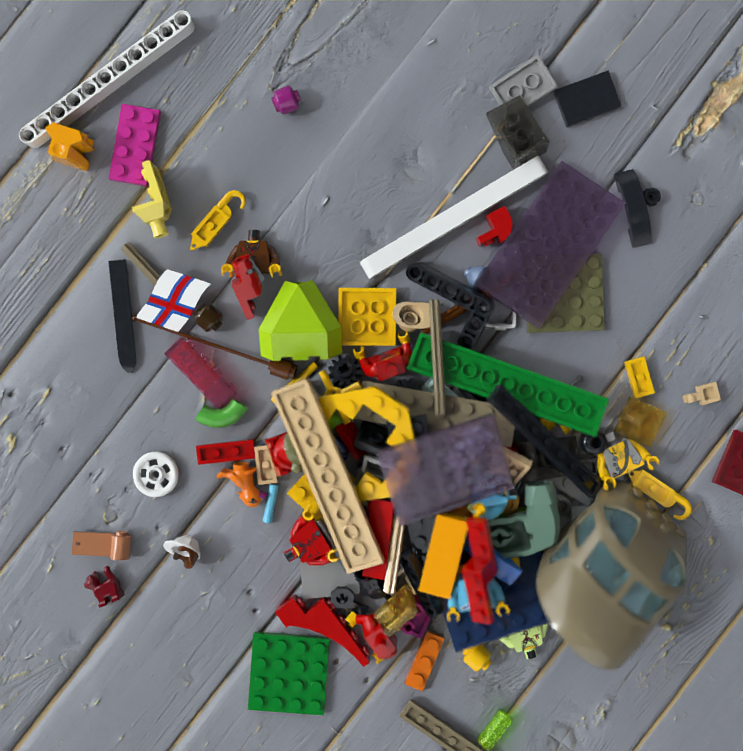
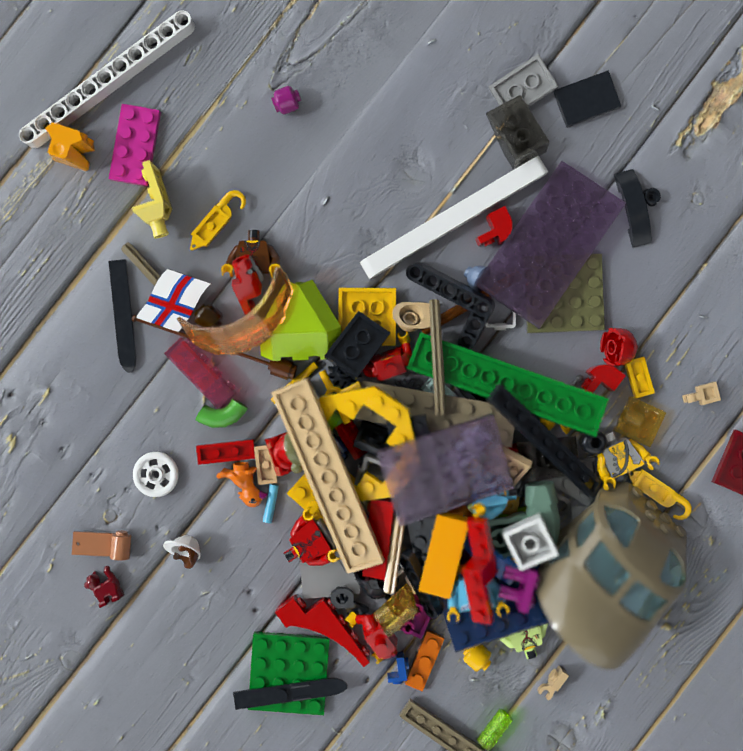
none -> clear orange windscreen [176,266,293,355]
none -> black piece [233,678,348,710]
none -> black plate [324,311,390,380]
none -> blue bracket [387,651,410,684]
none -> magenta plate [498,565,540,613]
none -> white brick [503,513,558,571]
none -> tan plate [537,665,569,701]
none -> red brick [581,365,626,393]
none -> red cylinder [600,328,638,366]

